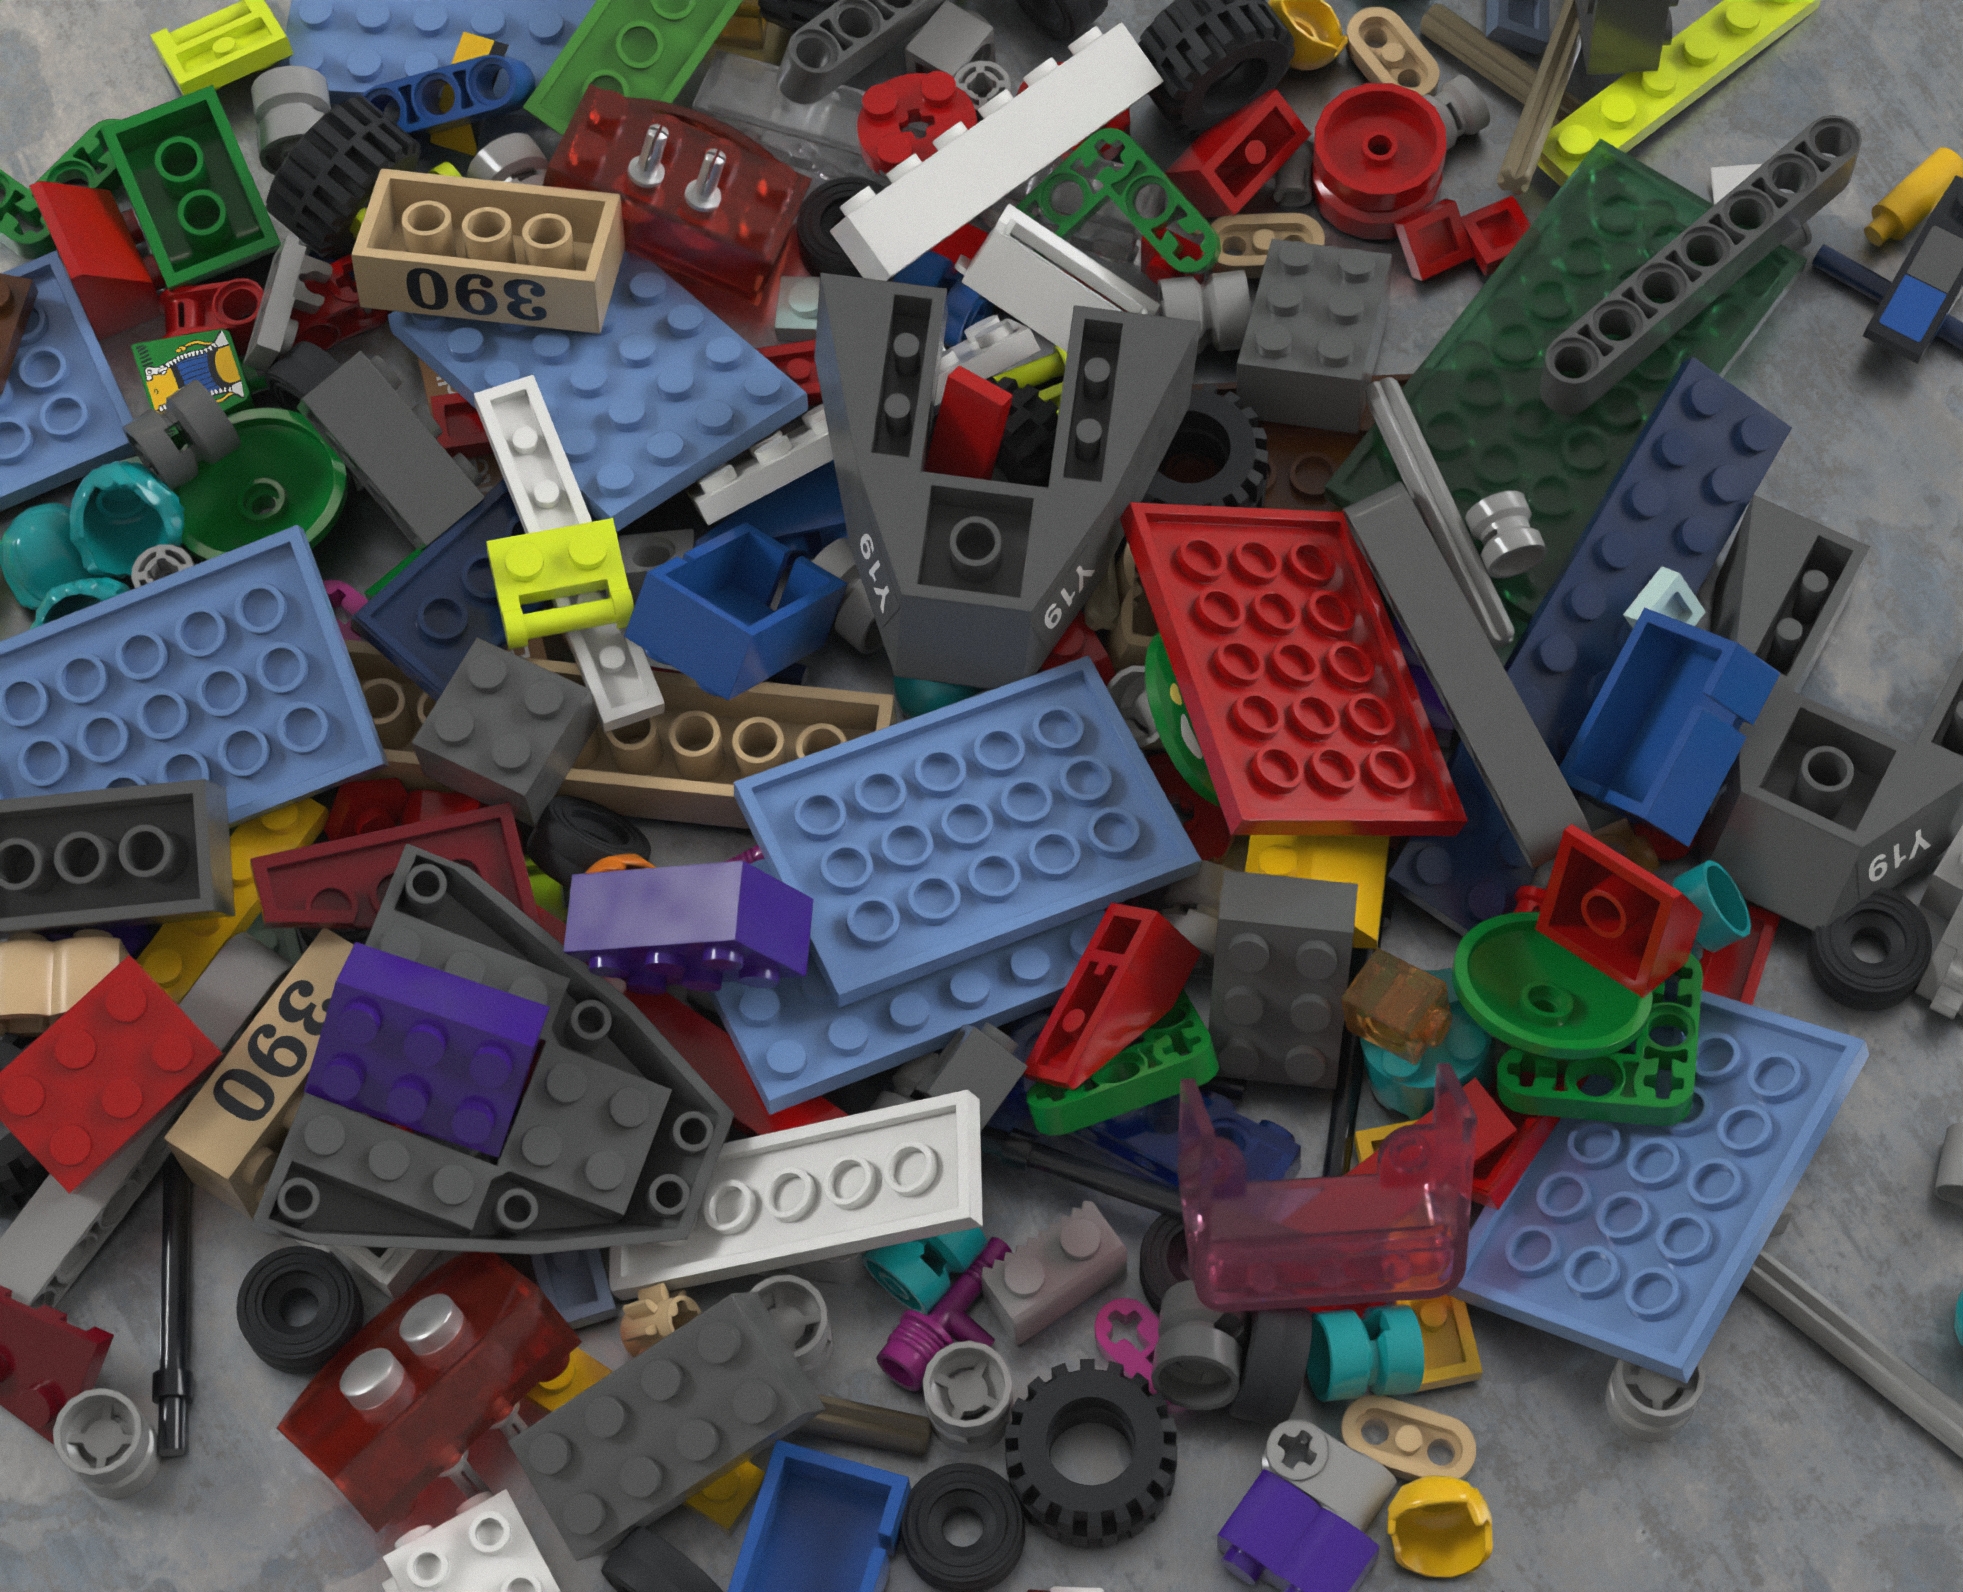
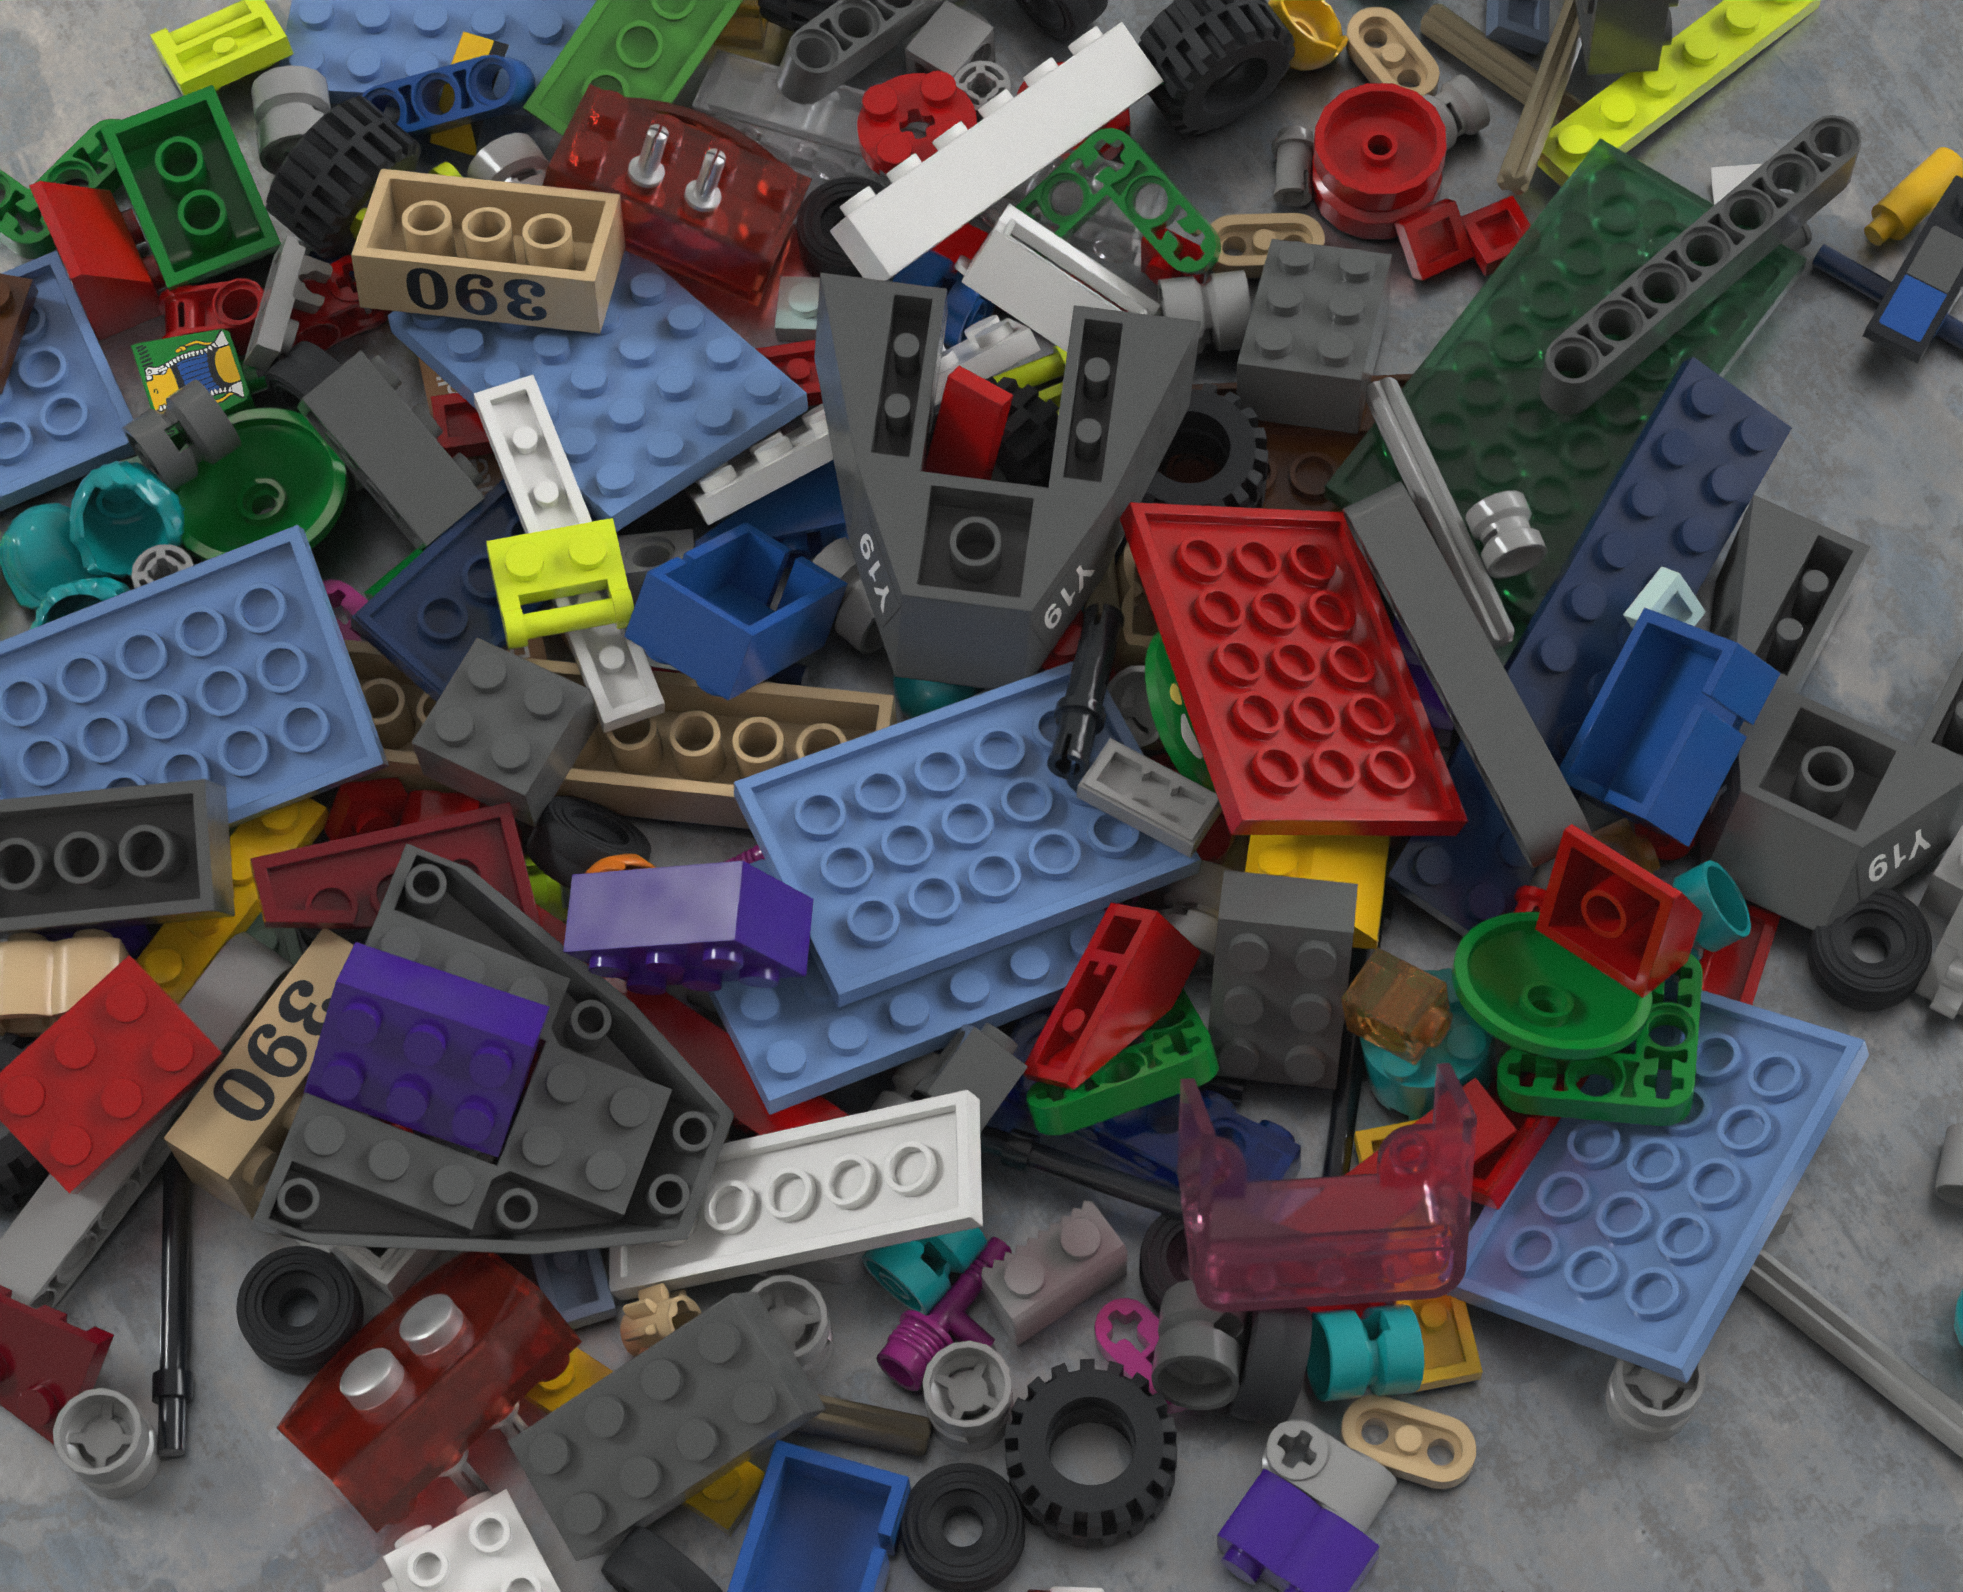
red slope [1164,89,1311,218] -> none
yellow hair [1387,1475,1493,1578] -> none
none -> black pin [1047,603,1125,780]
none -> light grey plate [1076,738,1222,858]

